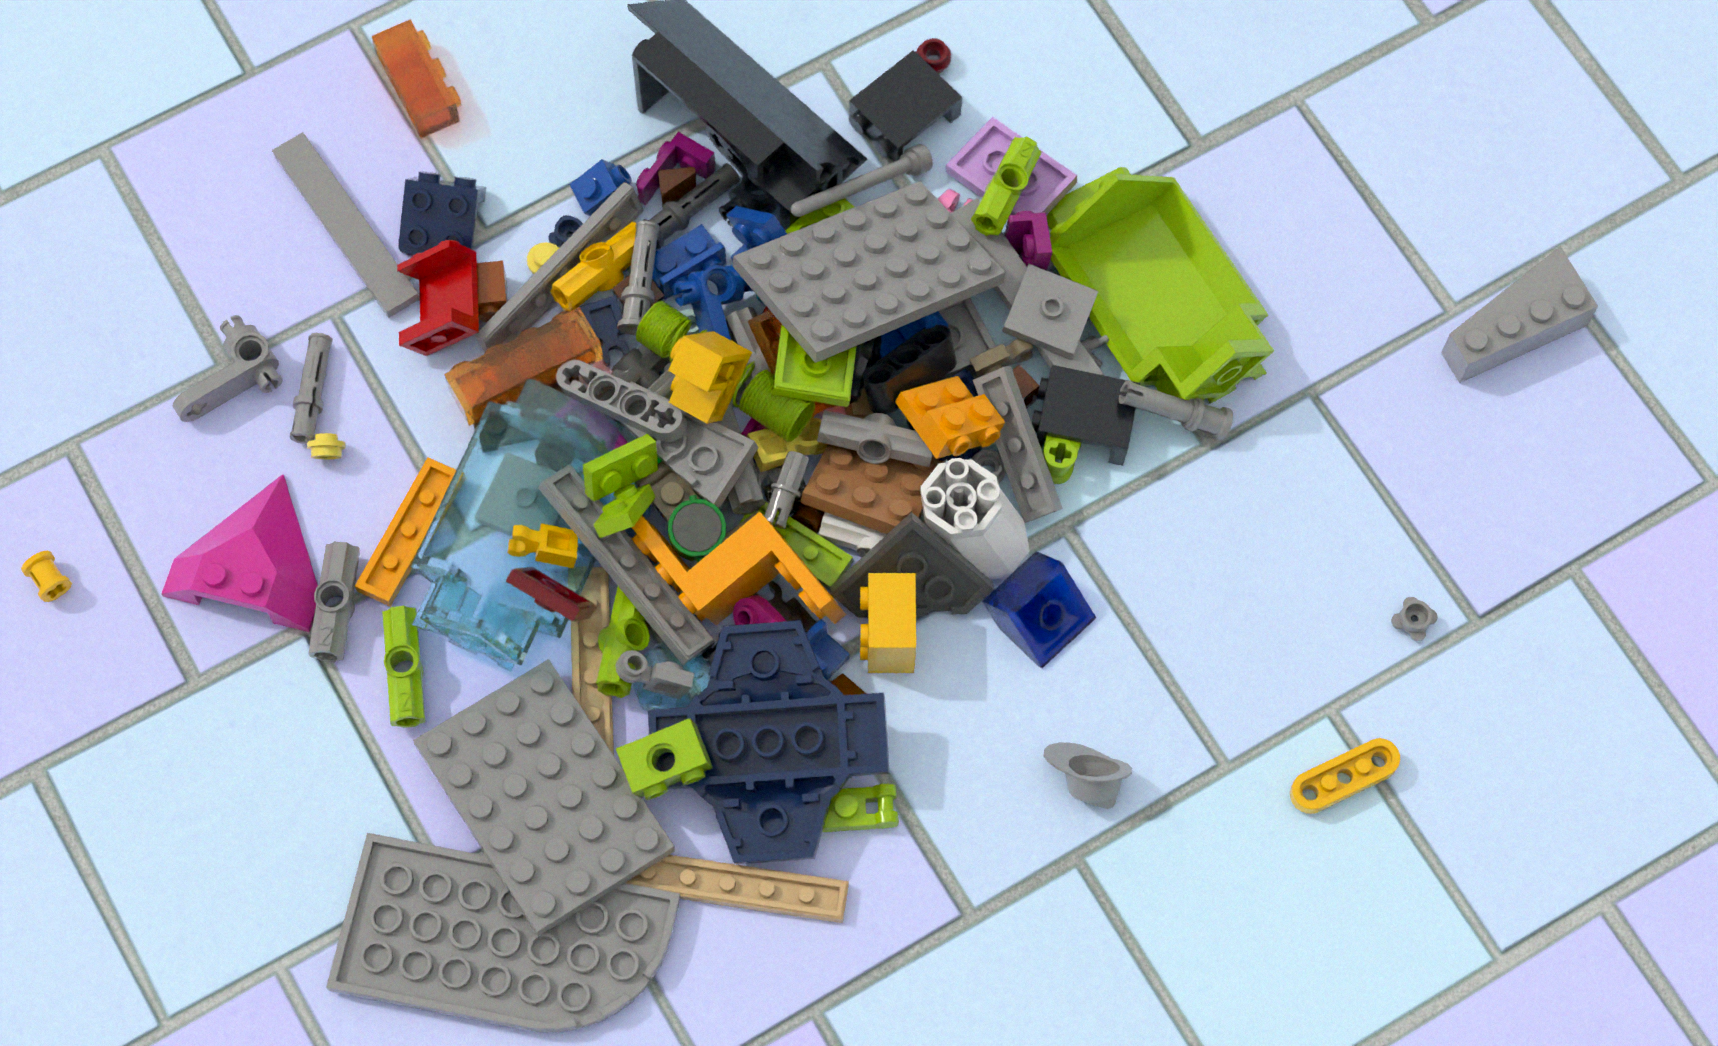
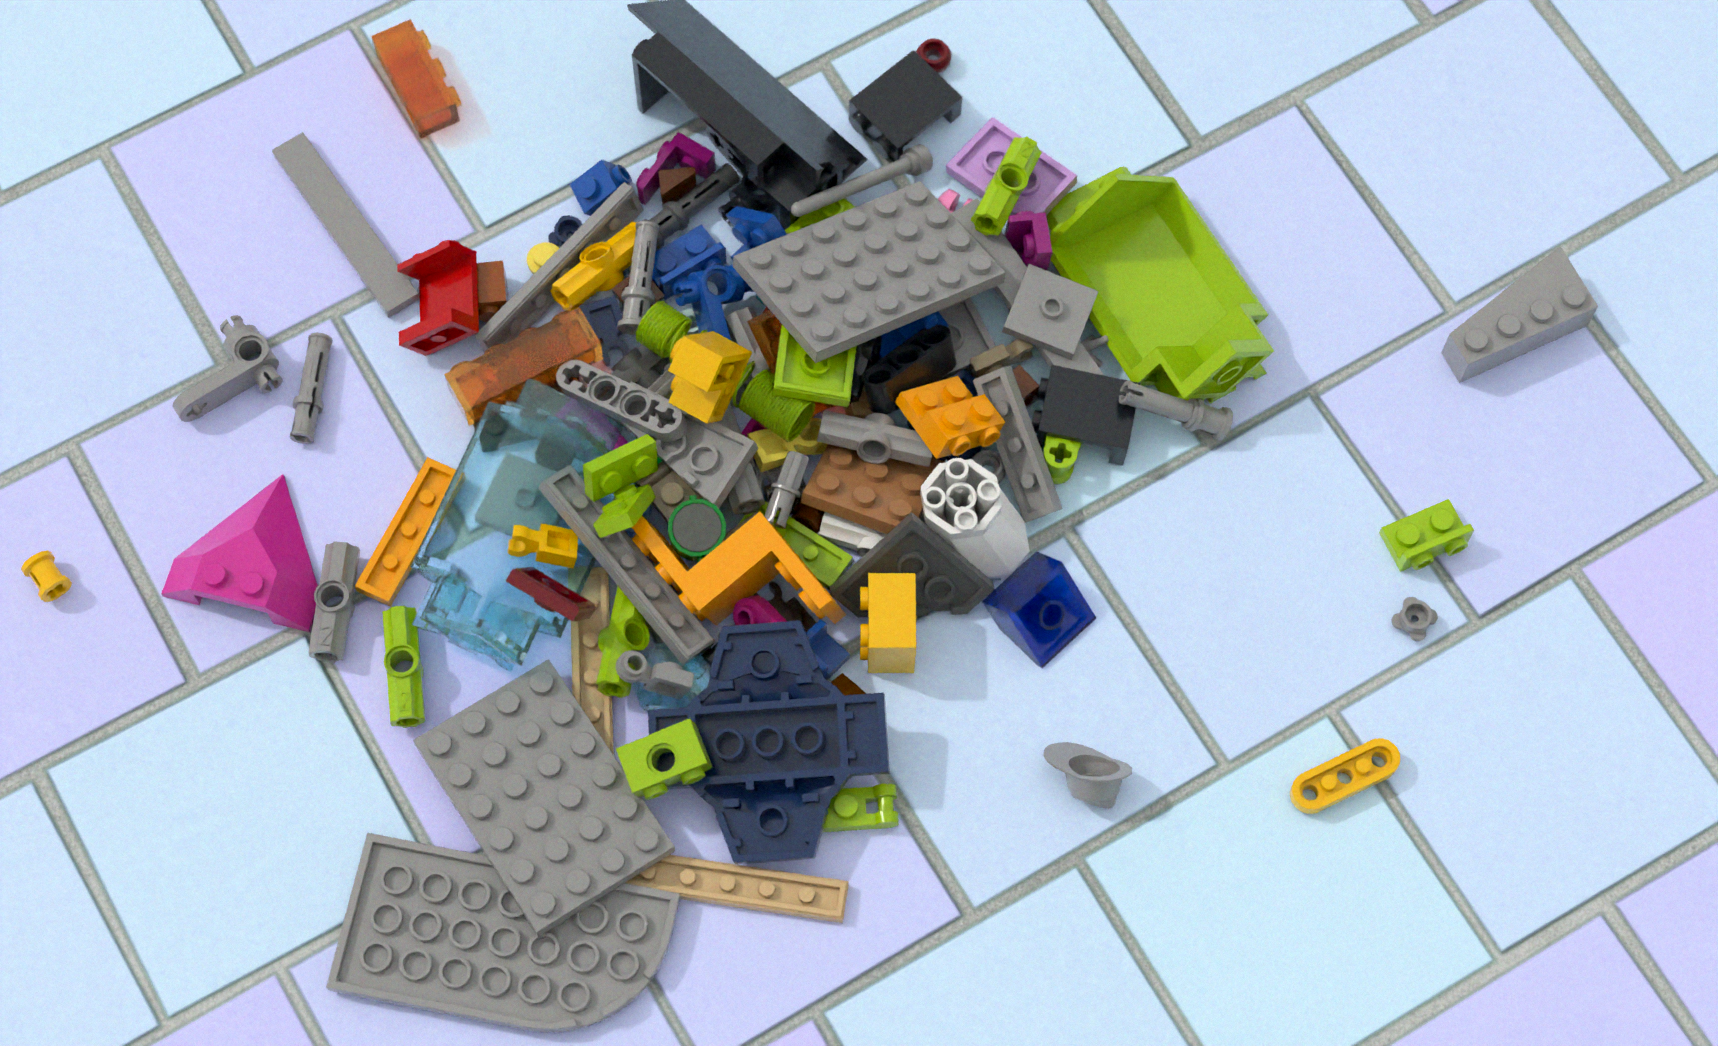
light yellow plate [307,433,346,460] -> none
dark blue bracket [398,171,486,255] -> none
none -> lime bracket [1379,499,1474,572]

